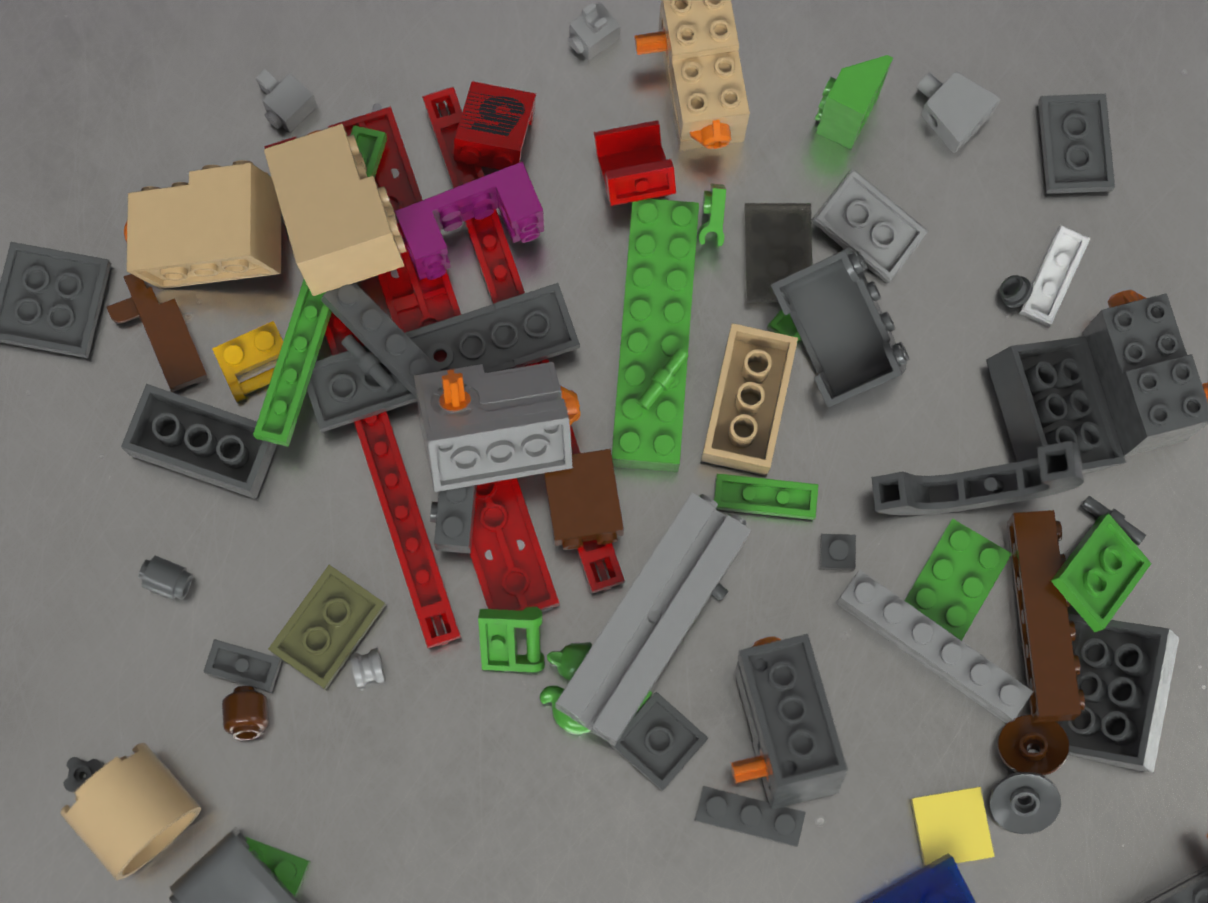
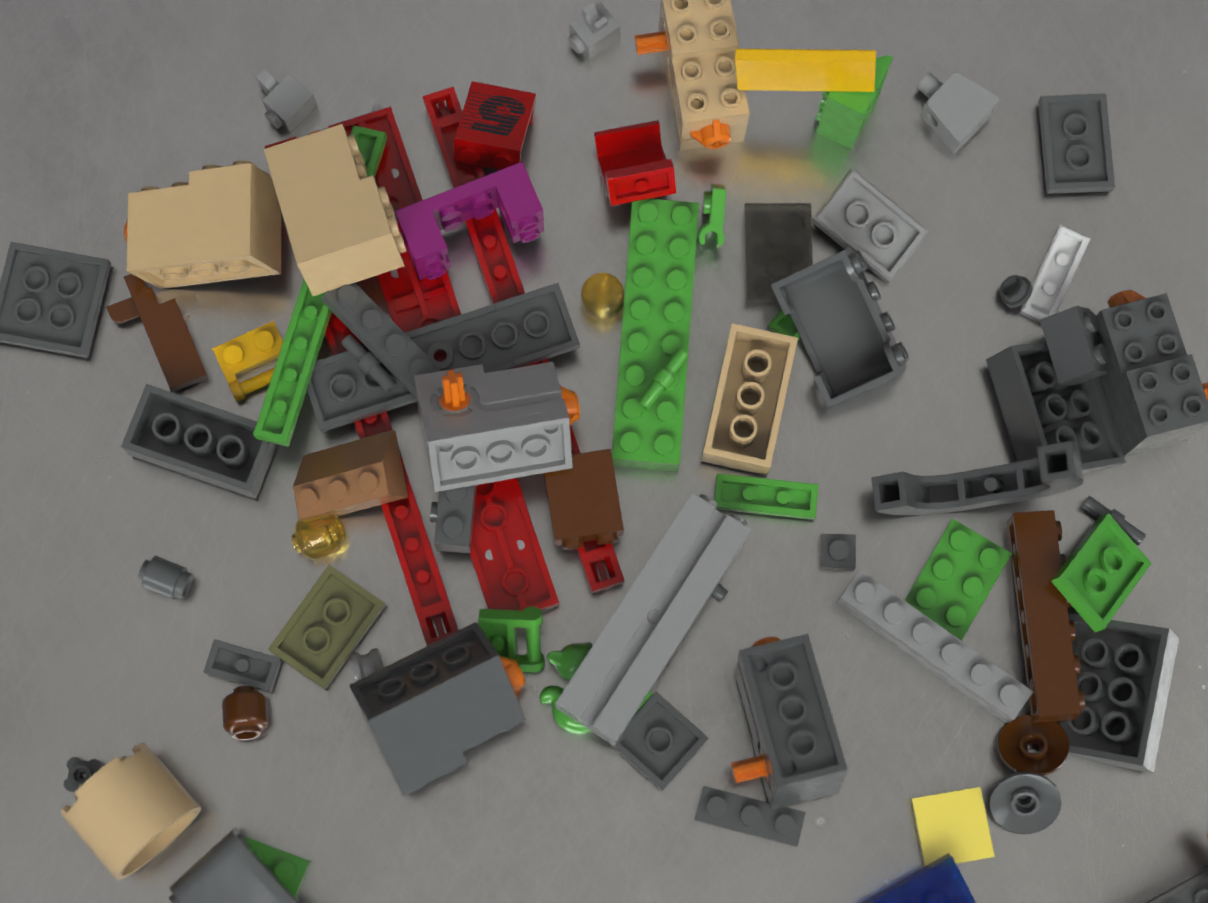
none -> clear yellow head [292,515,346,561]
none -> medium nougat slope [293,430,408,521]
none -> dark grey piece [349,622,526,796]
none -> clear yellow head [581,273,624,321]
none -> yellow tile [735,48,876,92]
none -> dark grey brick [1040,306,1109,386]

